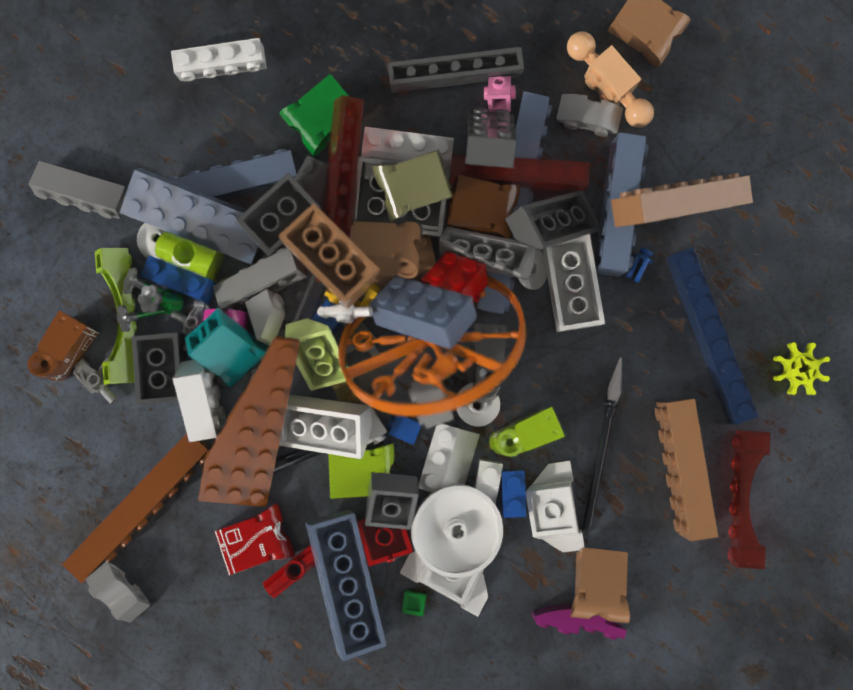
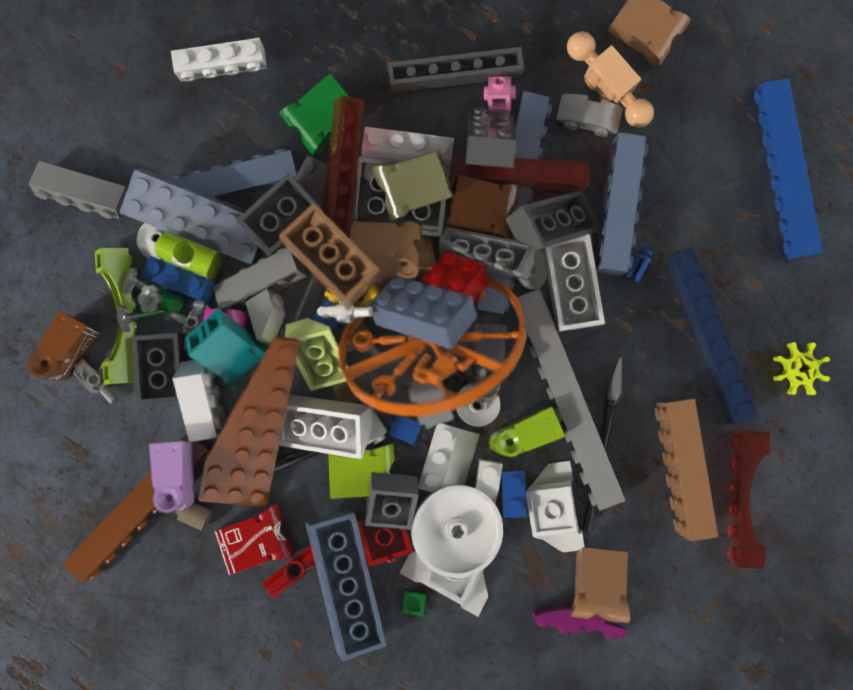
light grey brick [85,561,151,623] -> none
medium nougat brick [611,173,753,227] -> none
none -> lavender piece [149,441,195,513]
none -> dark tan brick [175,502,212,531]
none -> light grey brick [512,288,625,511]
none -> blue brick [754,78,823,260]

